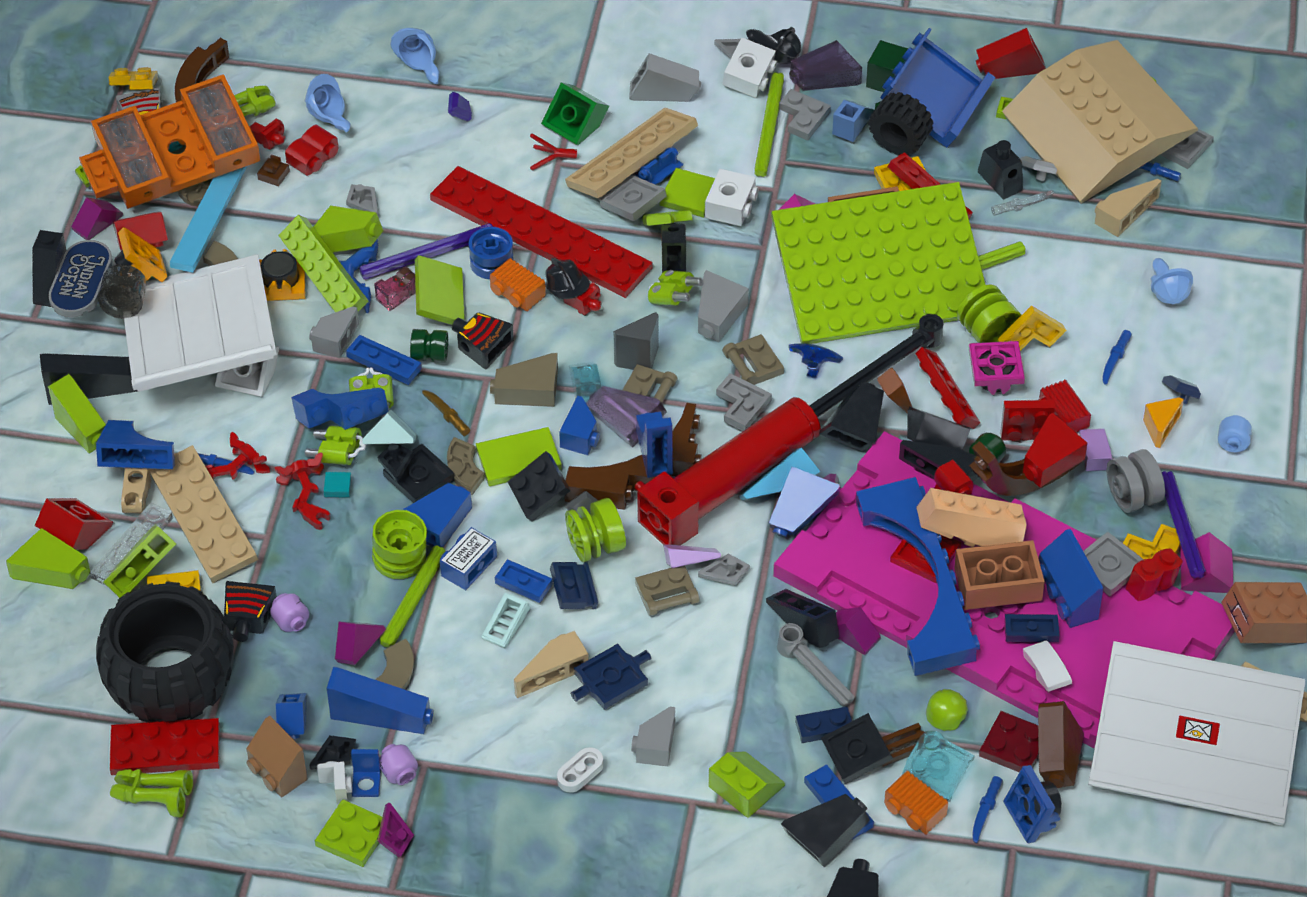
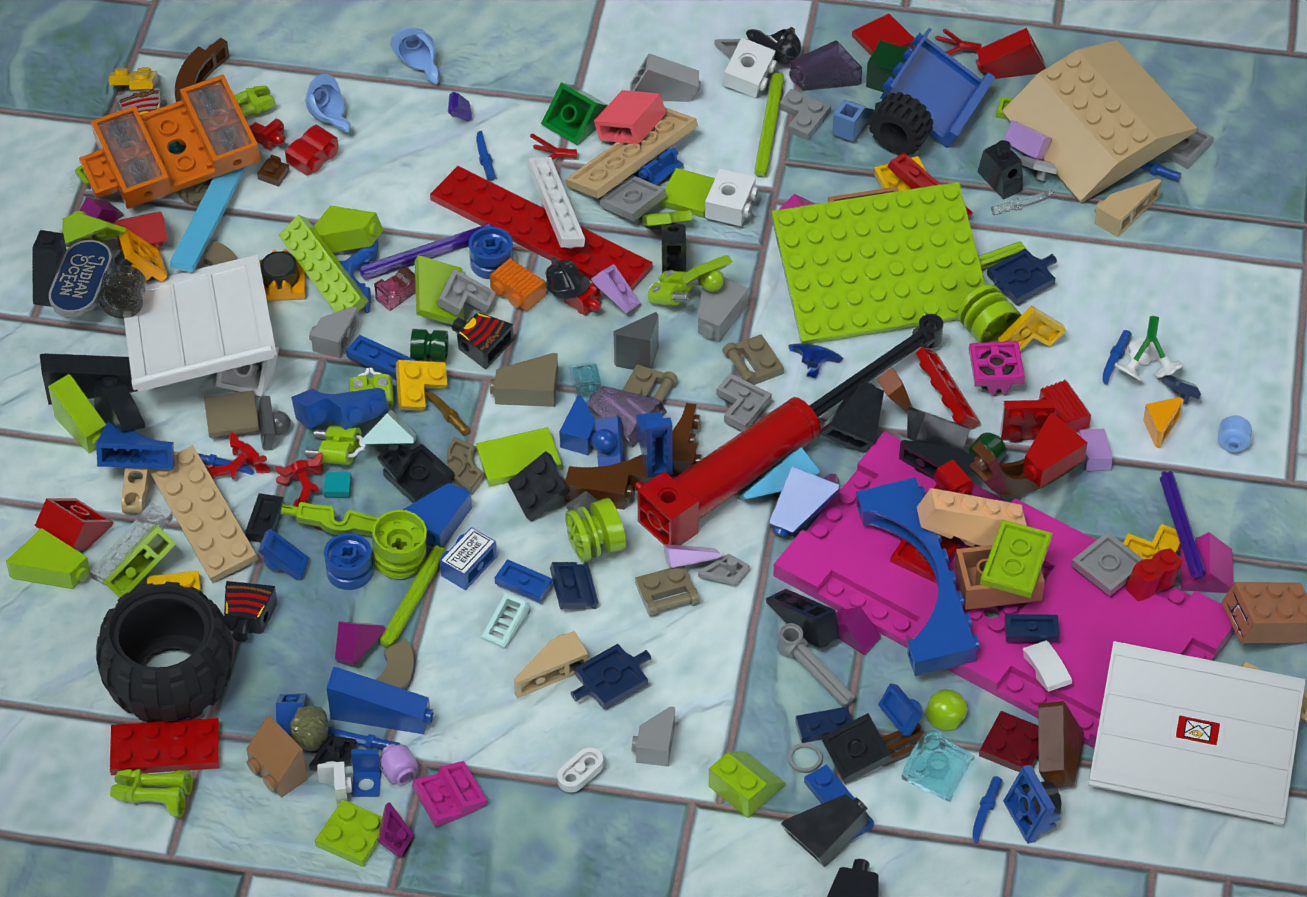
lavender head [270,593,309,632] -> none
light grey piece [346,184,378,216] -> none
orange brick [884,771,948,834] -> none
blue slope [1039,529,1103,628] -> none
light grey wheel [1106,449,1165,513] -> none
light blue piece [1150,258,1193,305] -> none
none -> lime slope [62,211,126,247]
none -> black slope [93,377,145,432]
none -> dark tan slope [204,390,259,438]
none -> black plate [245,493,284,541]
none -> dark grey tile [257,396,291,450]
none -> blue tile [258,529,309,580]
none -> lime piece [281,502,379,537]
none -> olive hair [290,705,329,751]
none -> blue wheel [324,533,374,590]
none -> blue piece [328,727,400,750]
none -> yellow plate [395,360,447,411]
none -> dark pink slope [412,761,487,827]
none -> light grey plate [436,269,496,316]
none -> blue piece [476,131,496,181]
none -> white plate [527,157,585,248]
none -> lavender slope [591,264,641,313]
none -> blue tile [592,416,624,466]
none -> coral brick [594,90,666,144]
none -> lime tile [682,255,733,292]
none -> light grey piece [788,743,822,773]
none -> red tile [852,14,915,55]
none -> blue tile [878,683,923,736]
none -> red plant [935,29,982,55]
none -> lime tile [980,520,1053,598]
none -> dark blue plate [987,248,1057,305]
none -> lavender slope [1004,120,1052,160]
none -> white plant [1115,316,1183,381]

